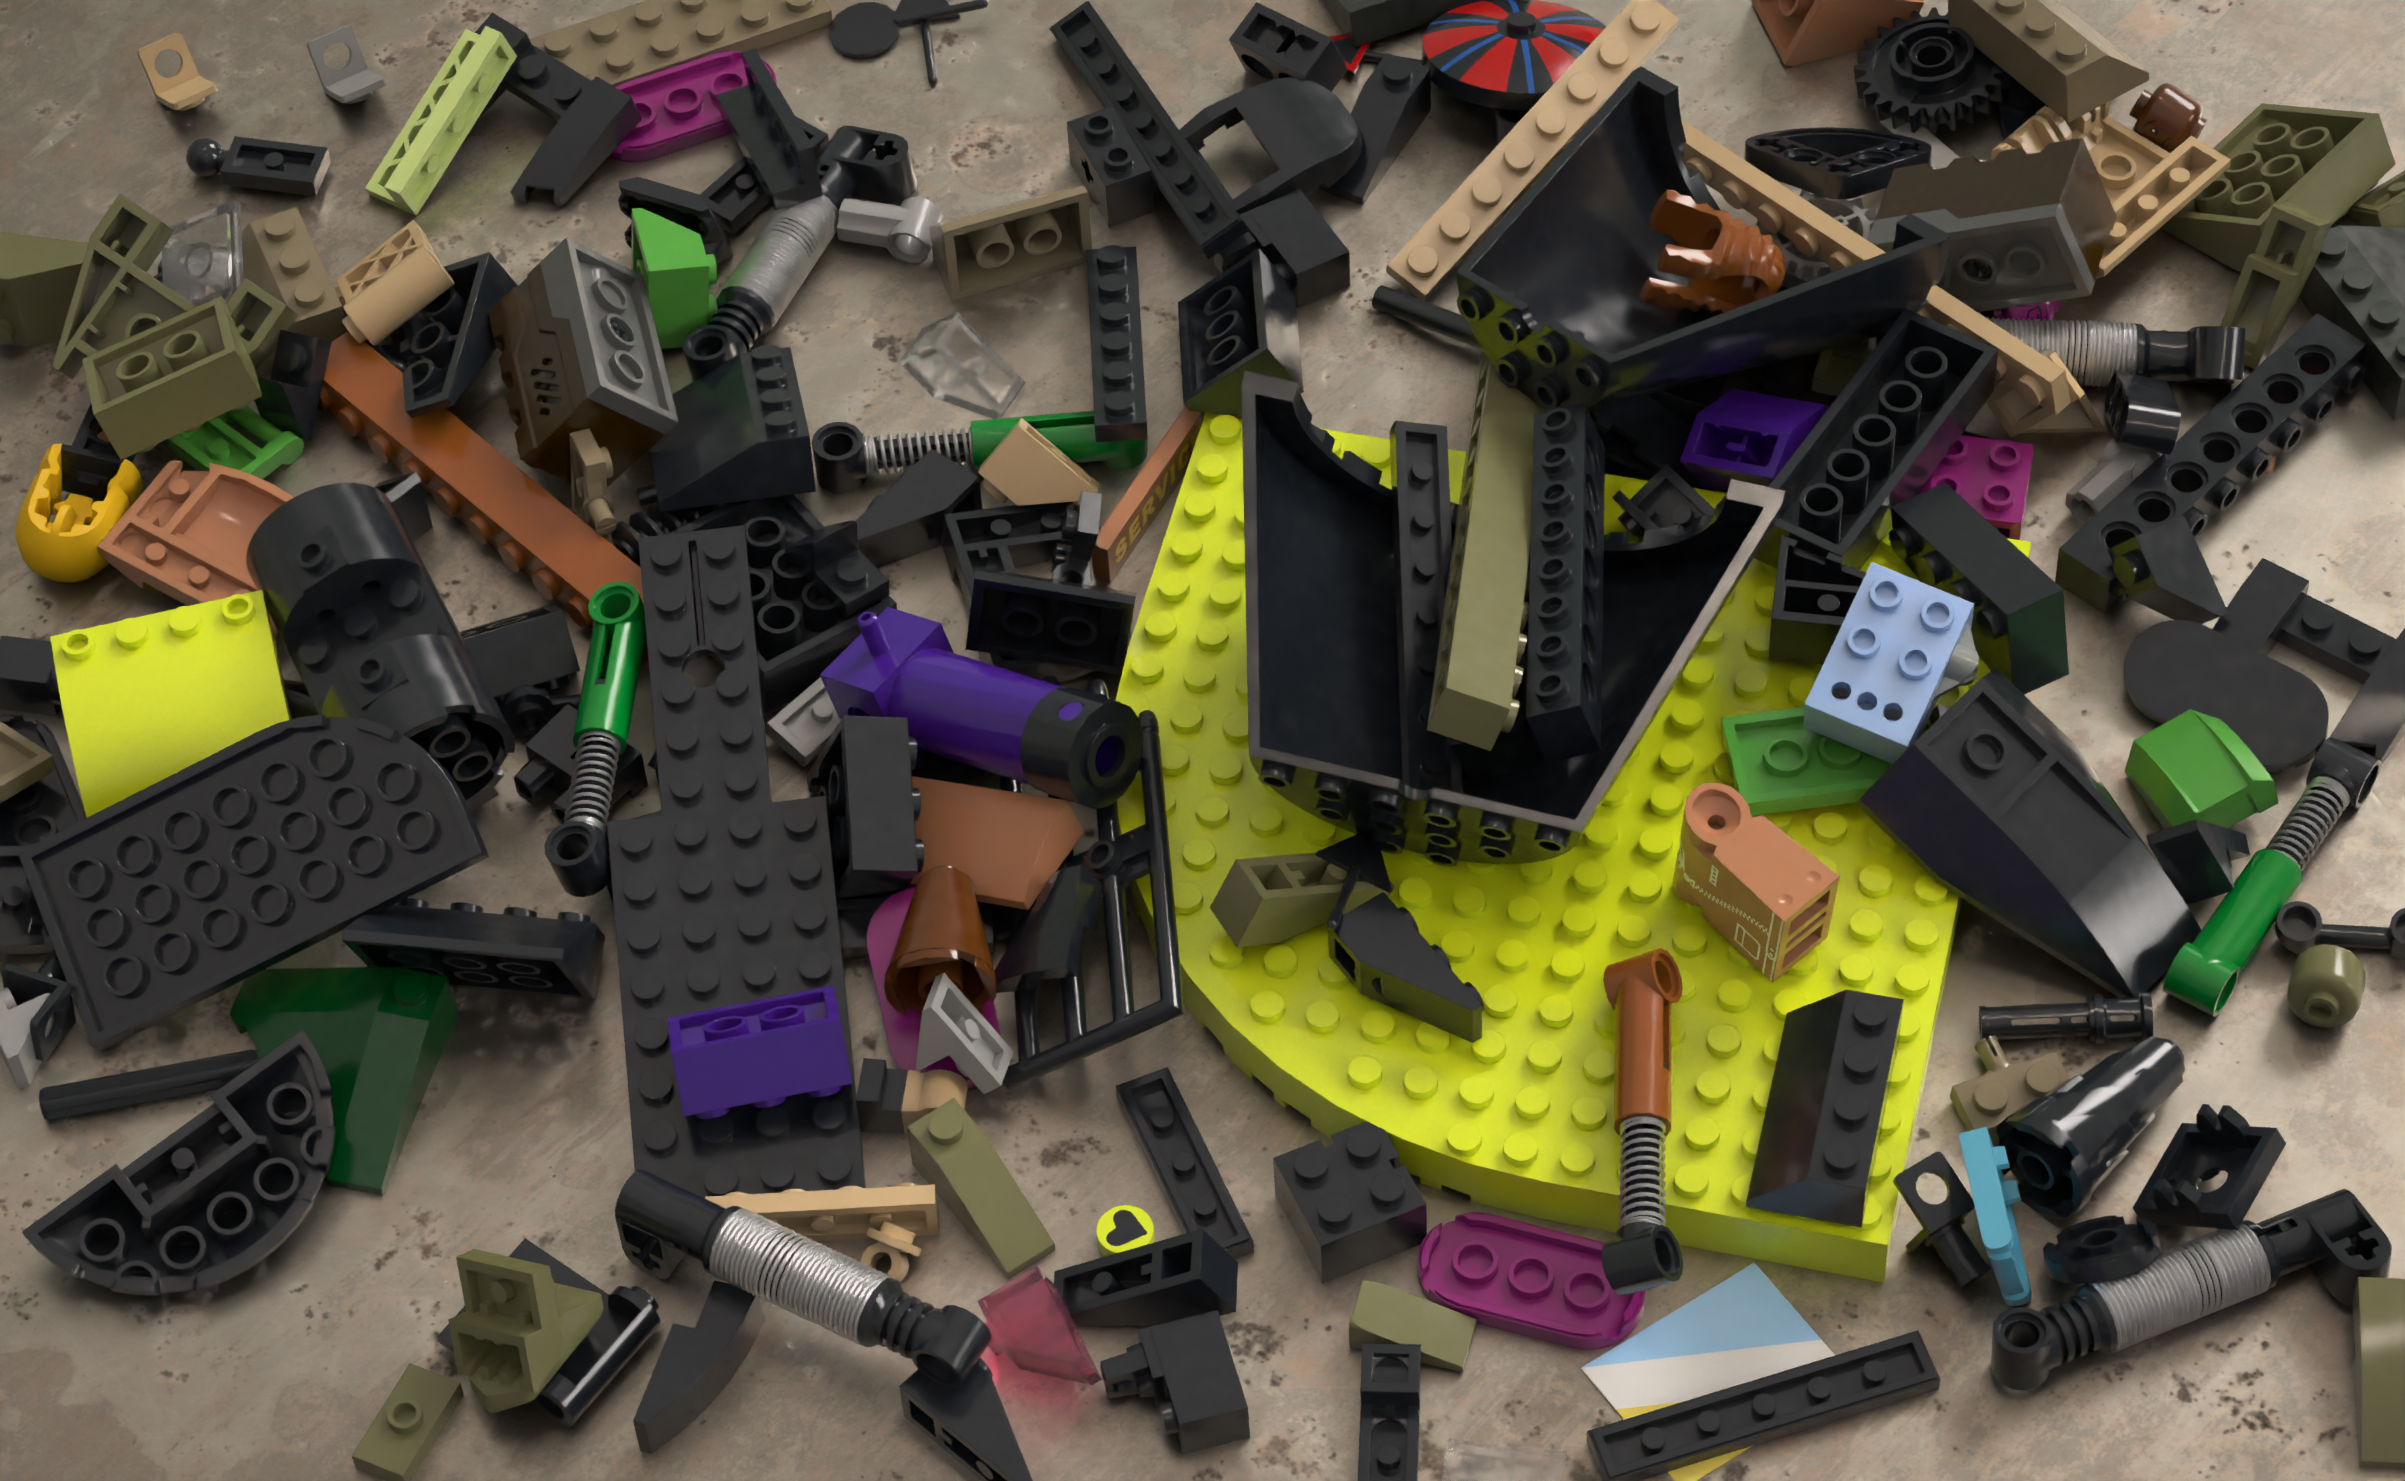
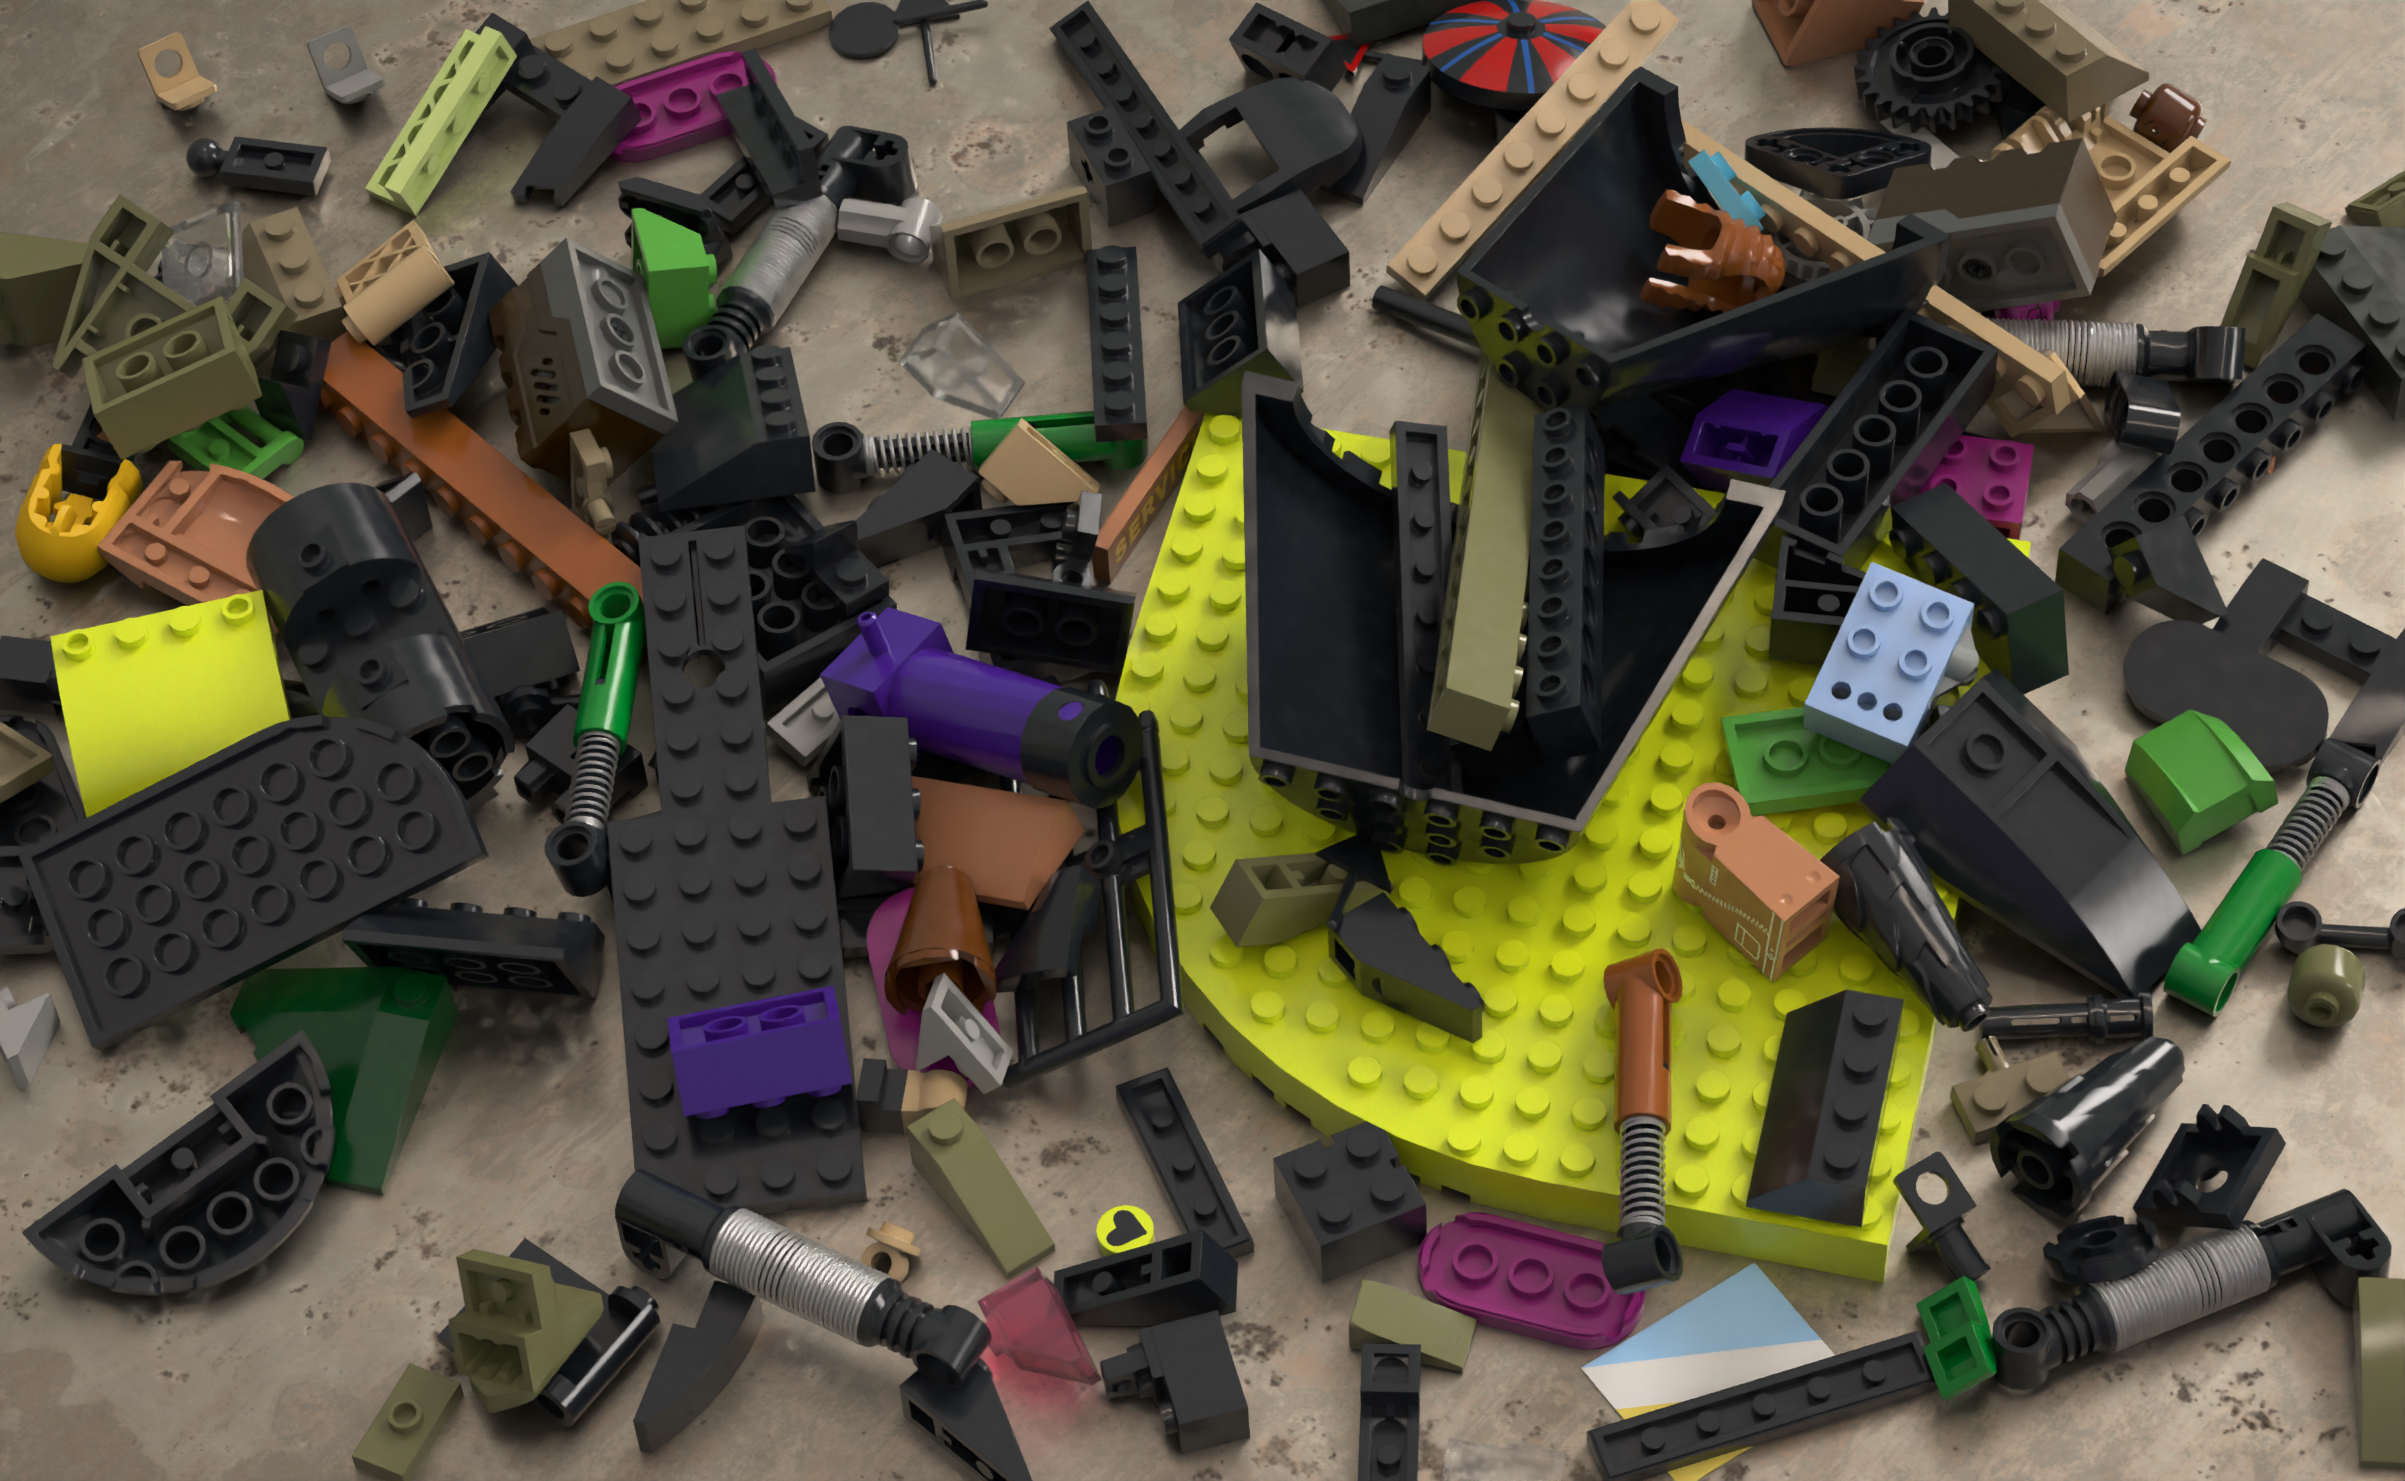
black bracket [1,948,76,1061] -> none
black axle [39,1049,260,1120] -> none
tan plate [705,1183,940,1242] -> none
medium azure container [1958,1127,2032,1306] -> none
black slope [2146,819,2250,904] -> none
olive slope [2160,103,2396,272] -> none
none -> medium azure plate [1688,149,1766,232]
none -> black cone [1820,817,1993,1032]
none -> green slope [1916,1276,1996,1401]

